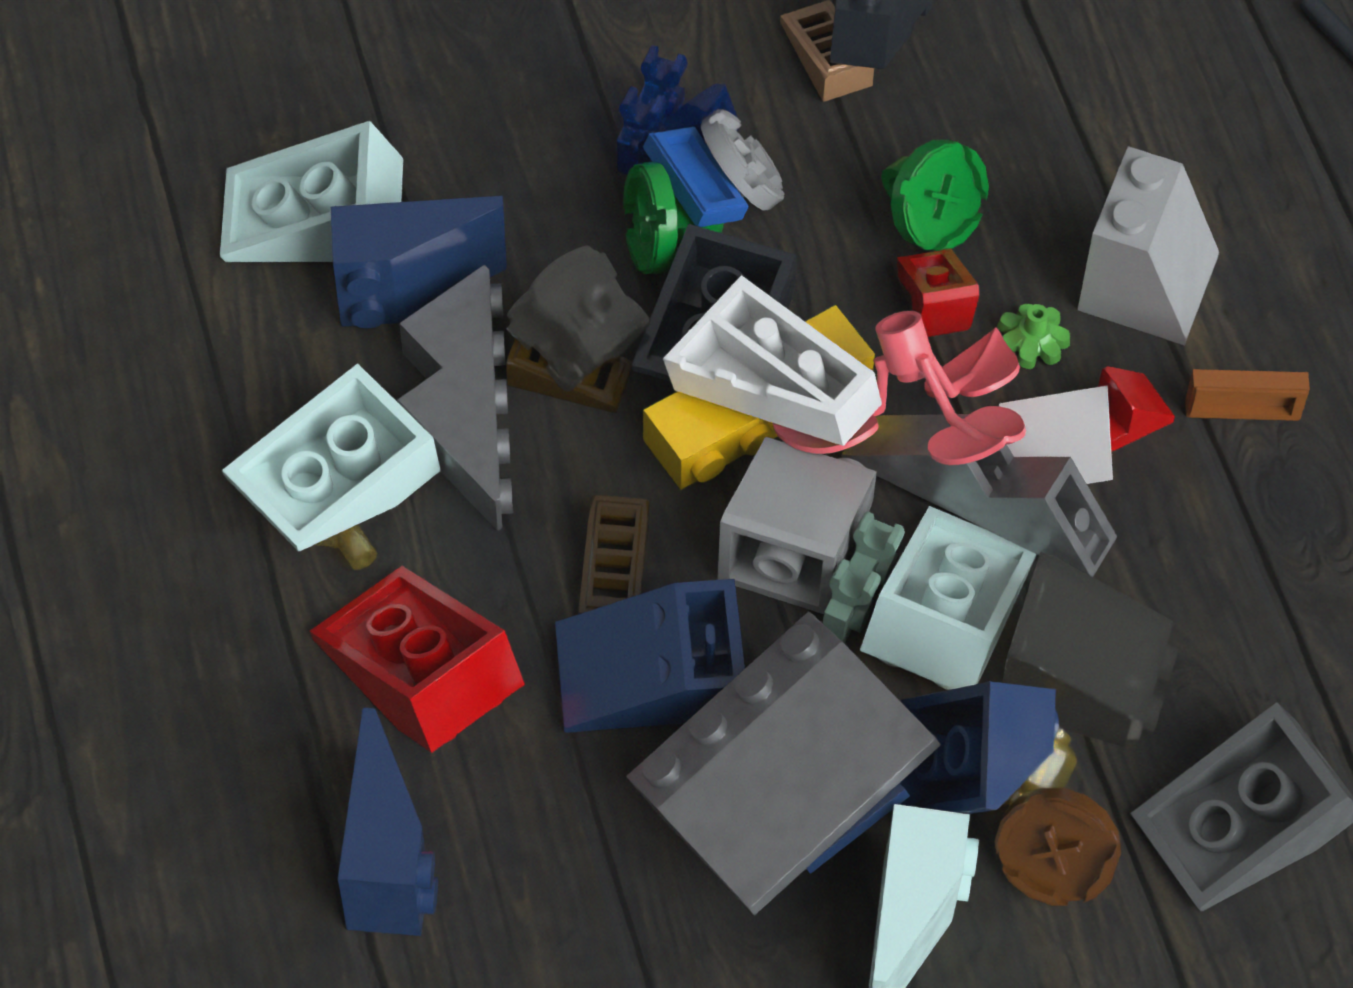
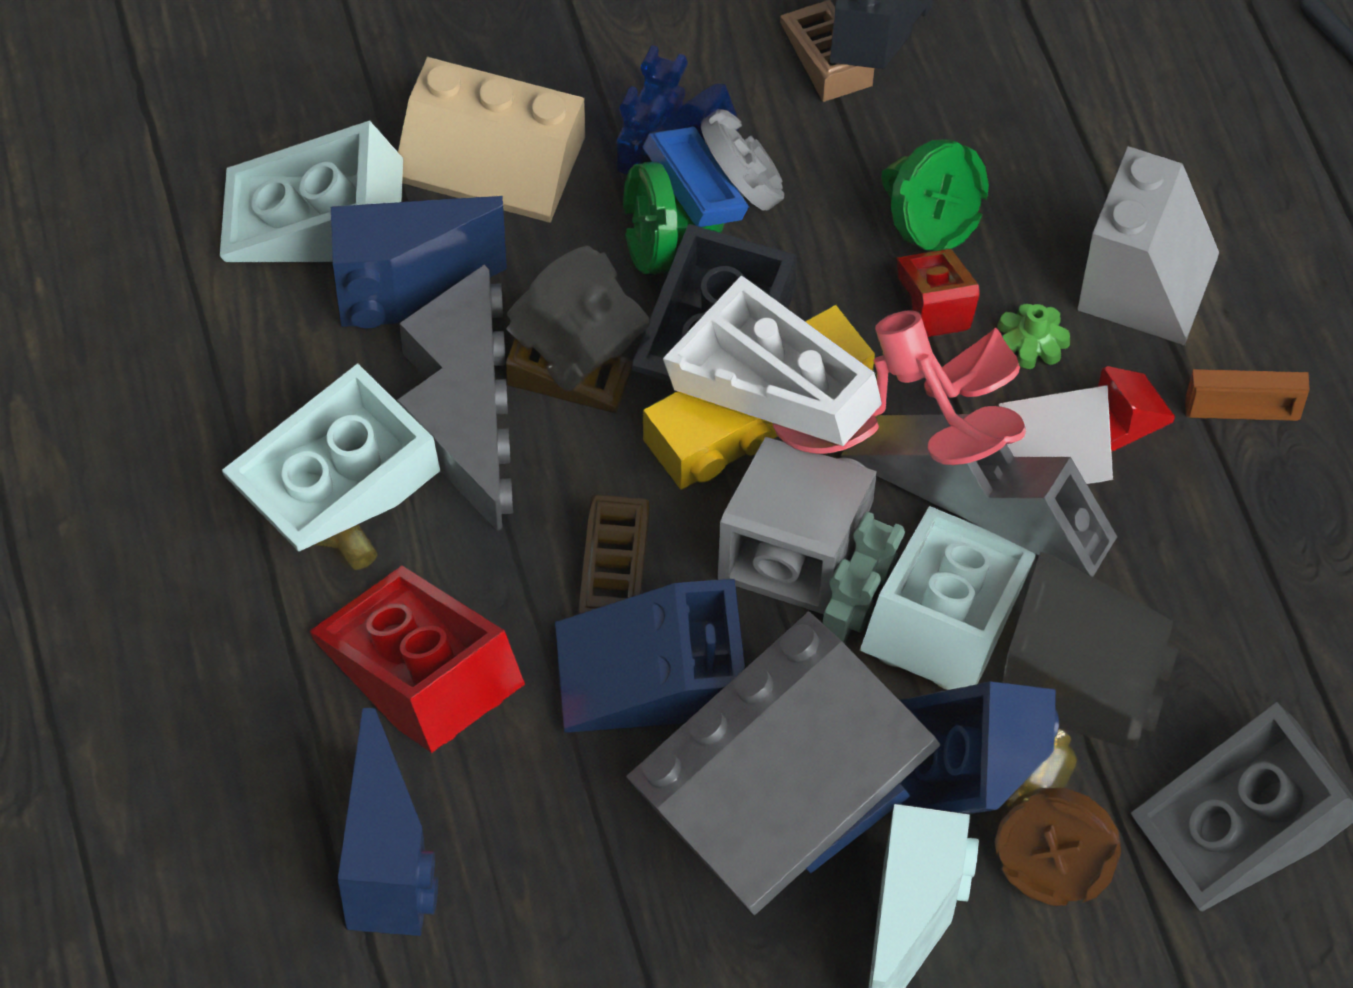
none -> tan slope [398,57,585,223]

